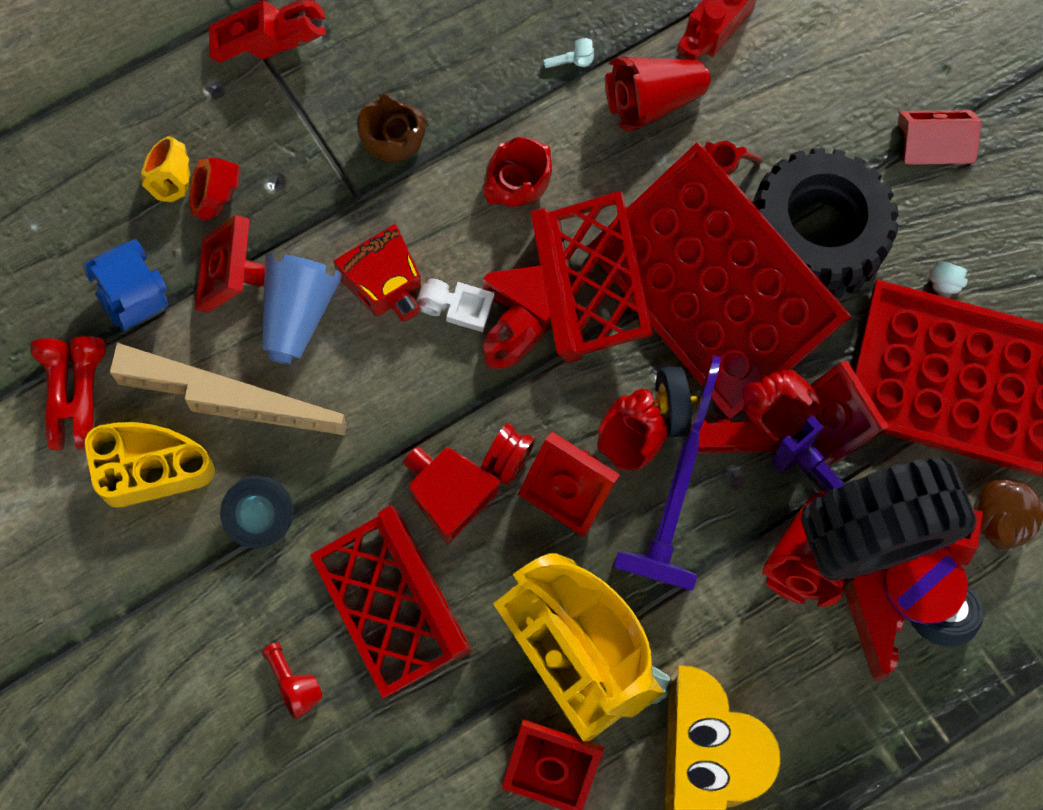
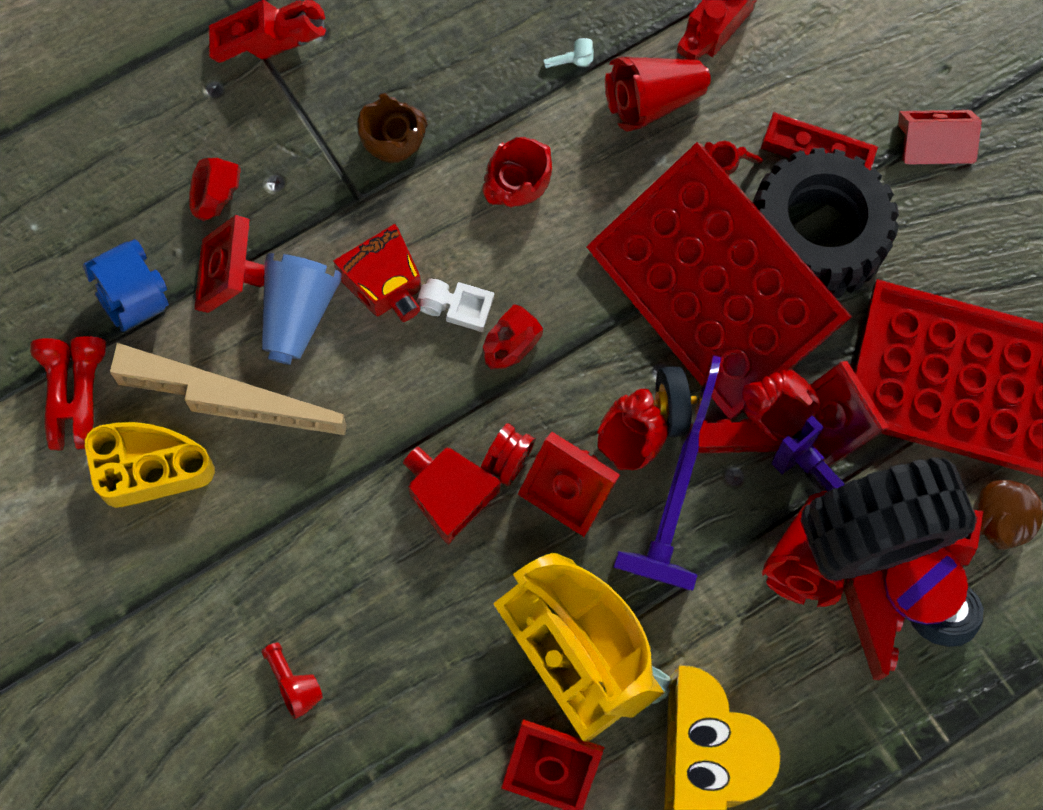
yellow rock [141,136,190,202] -> none
black wheel [220,476,294,549] -> none
red fence [310,505,473,698] -> none
red slope [483,265,550,335] -> none
red fence [531,191,653,363] -> none
light aqua plate [929,261,968,298] -> none
none -> red tile [761,112,878,170]

